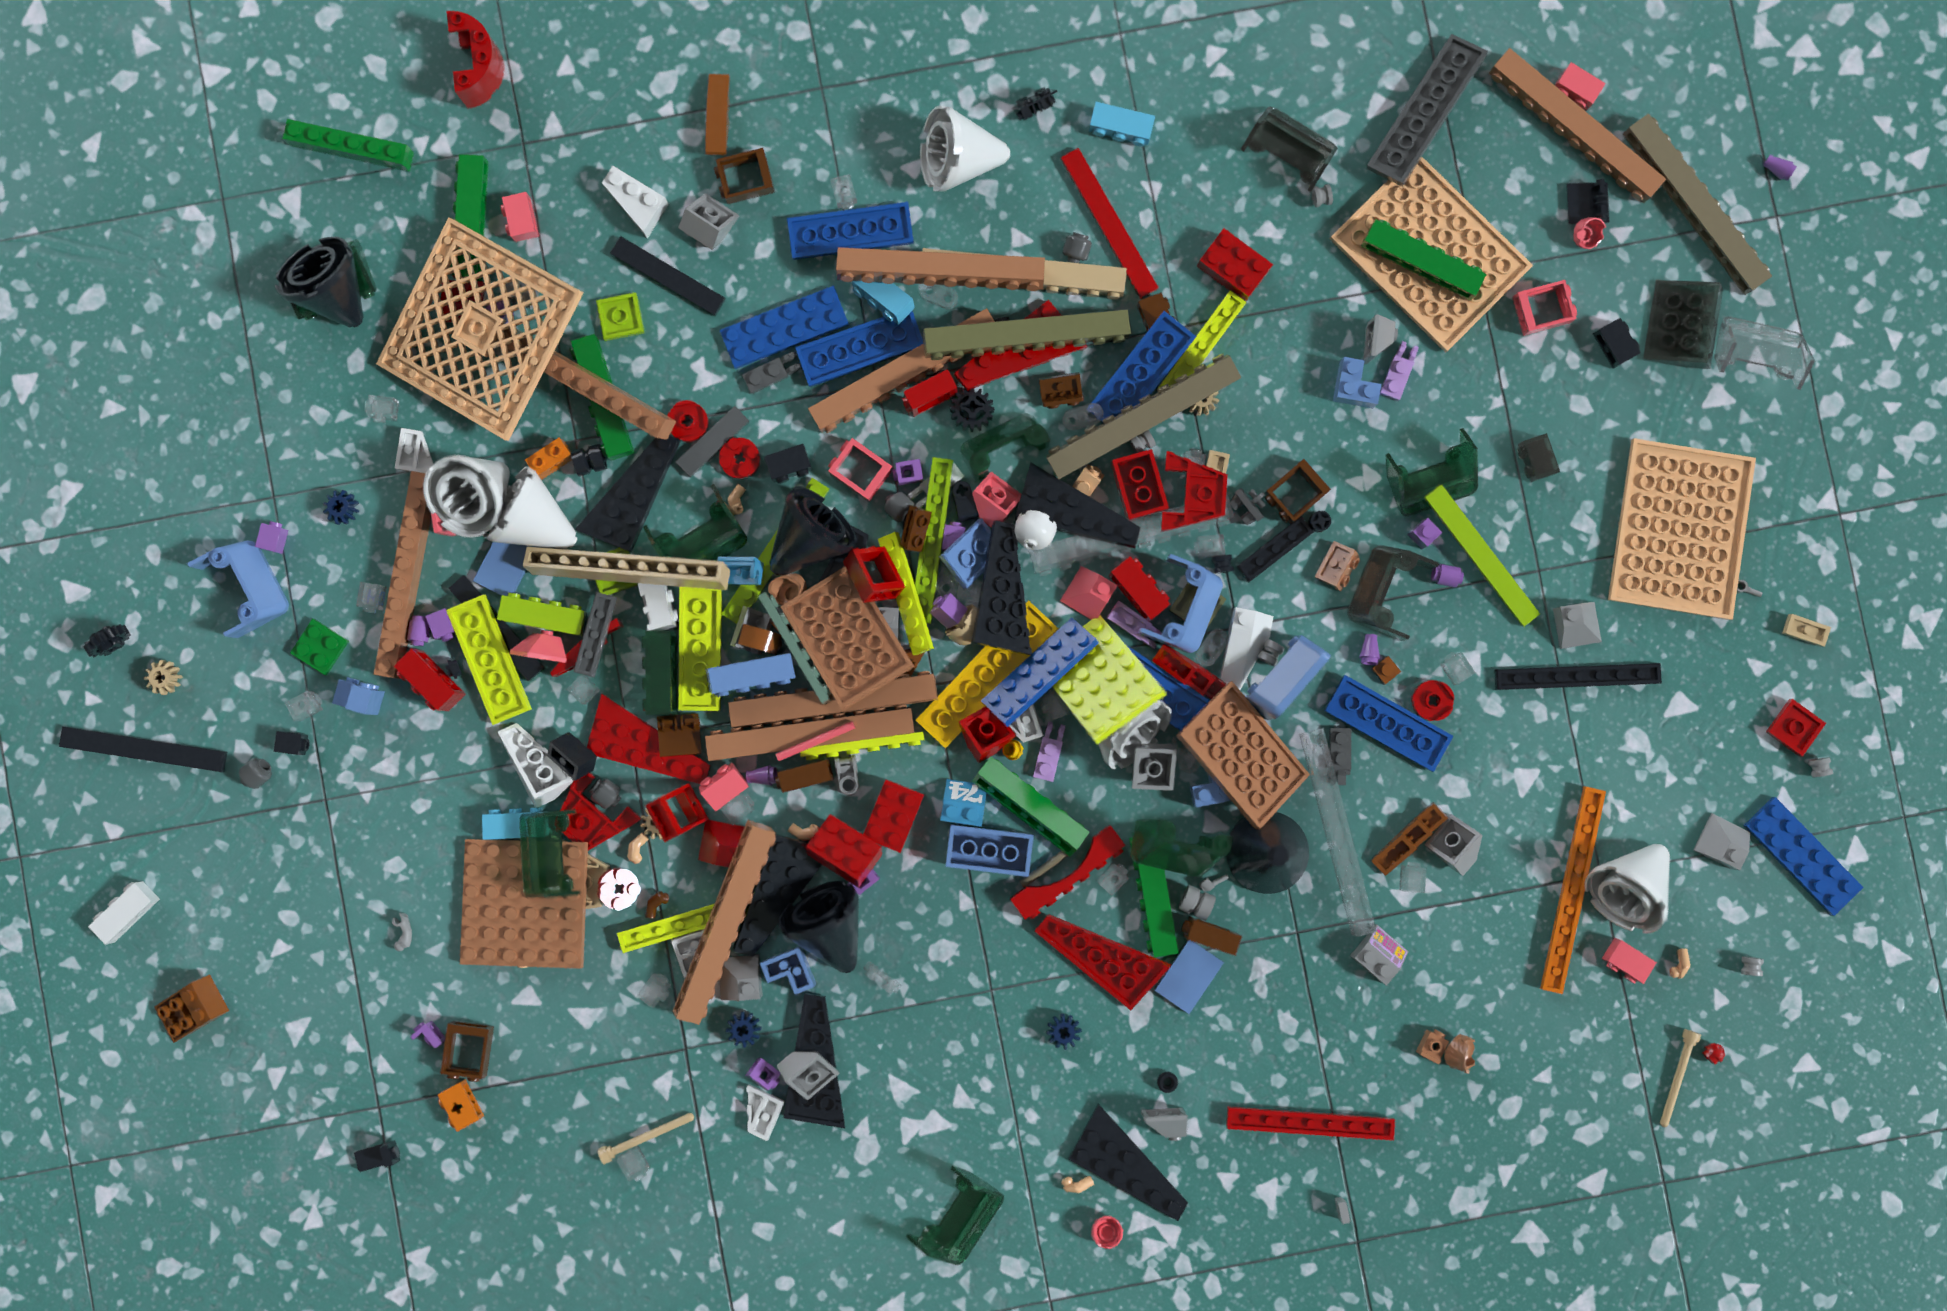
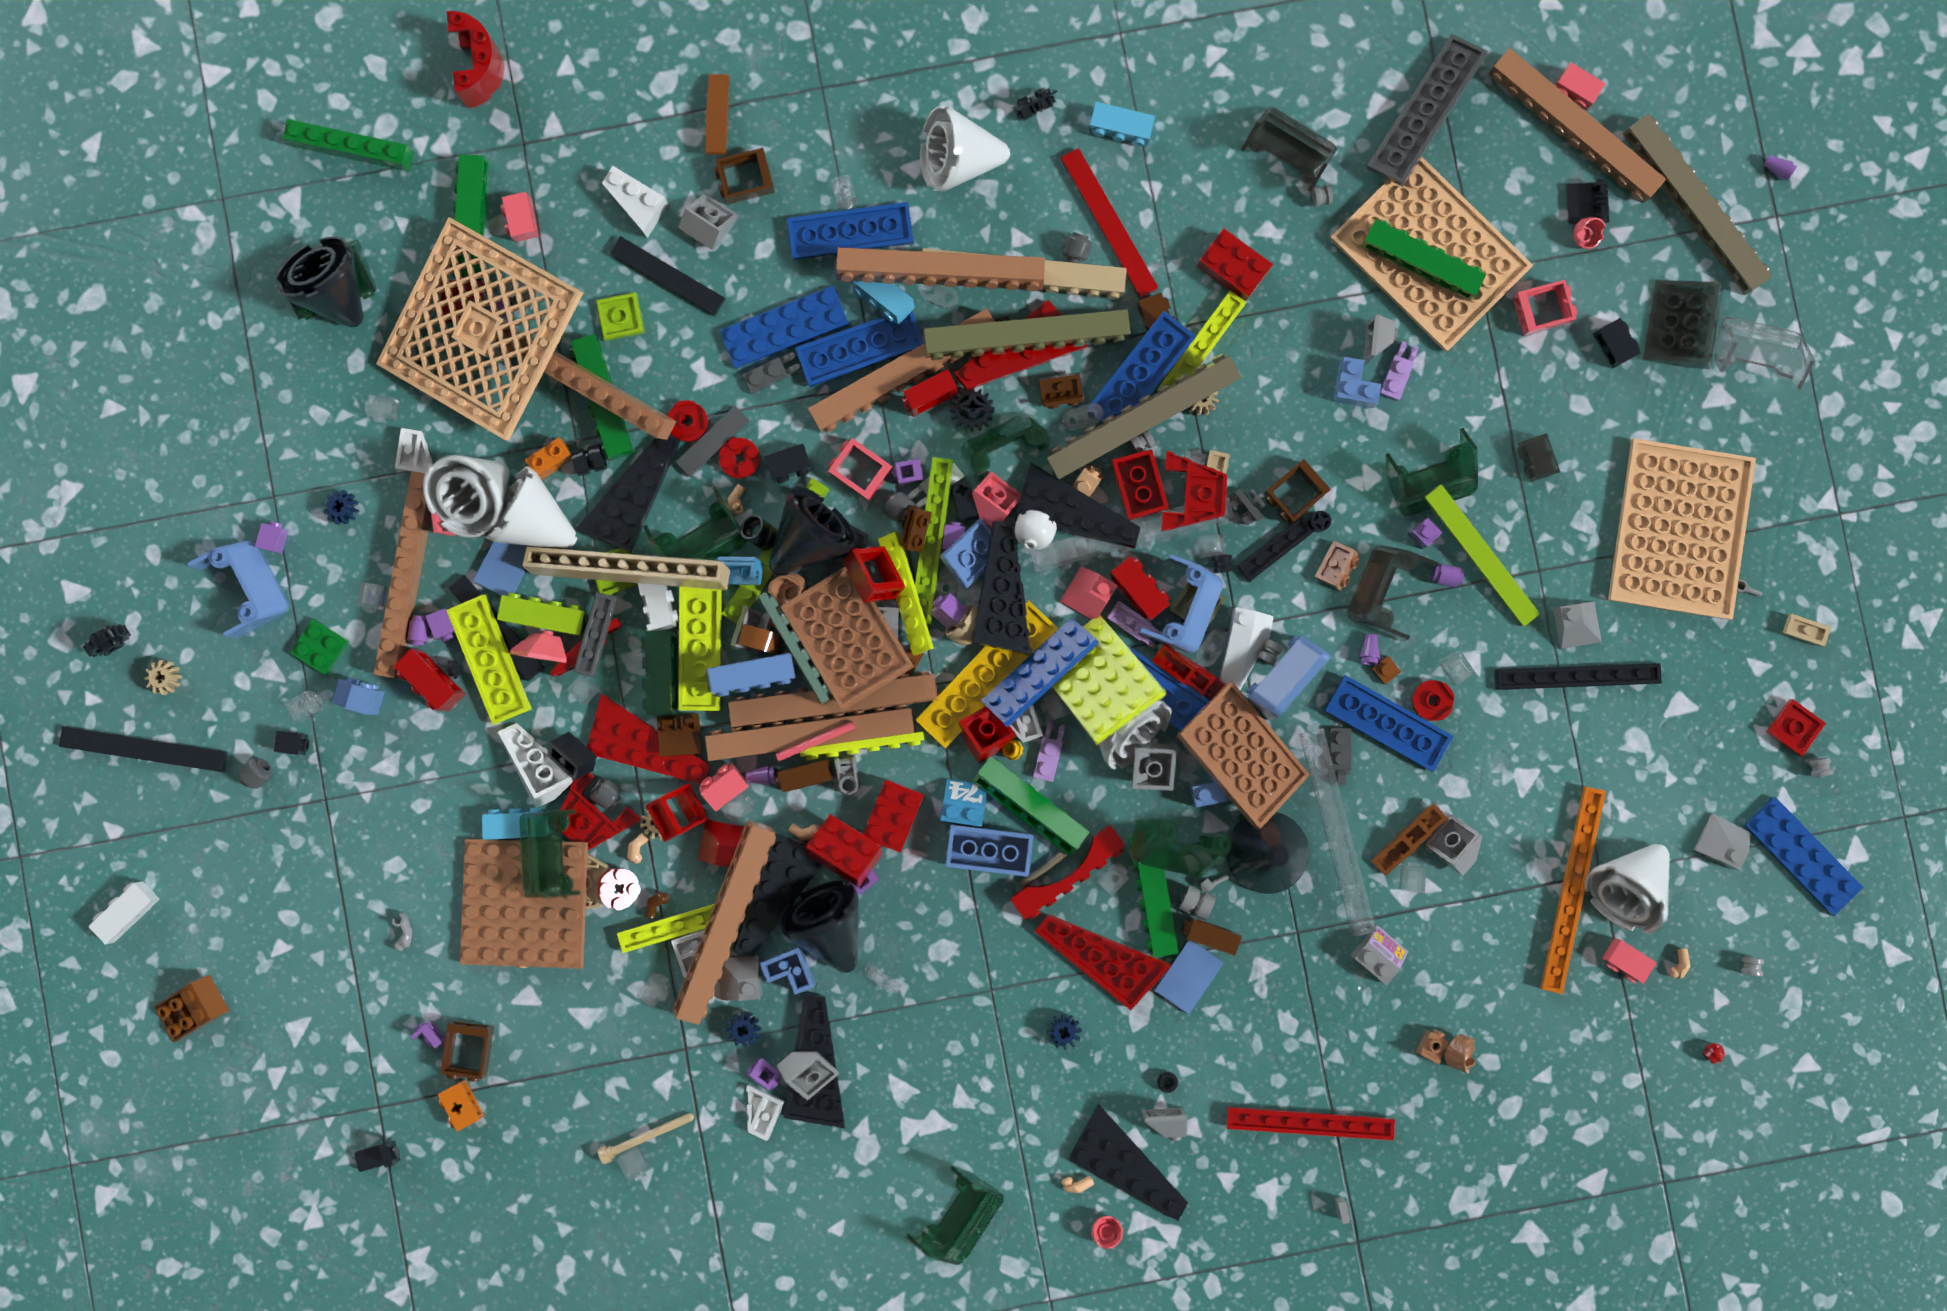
tan piece [1660,1029,1701,1127] -> none
none -> black wheel [740,515,778,551]

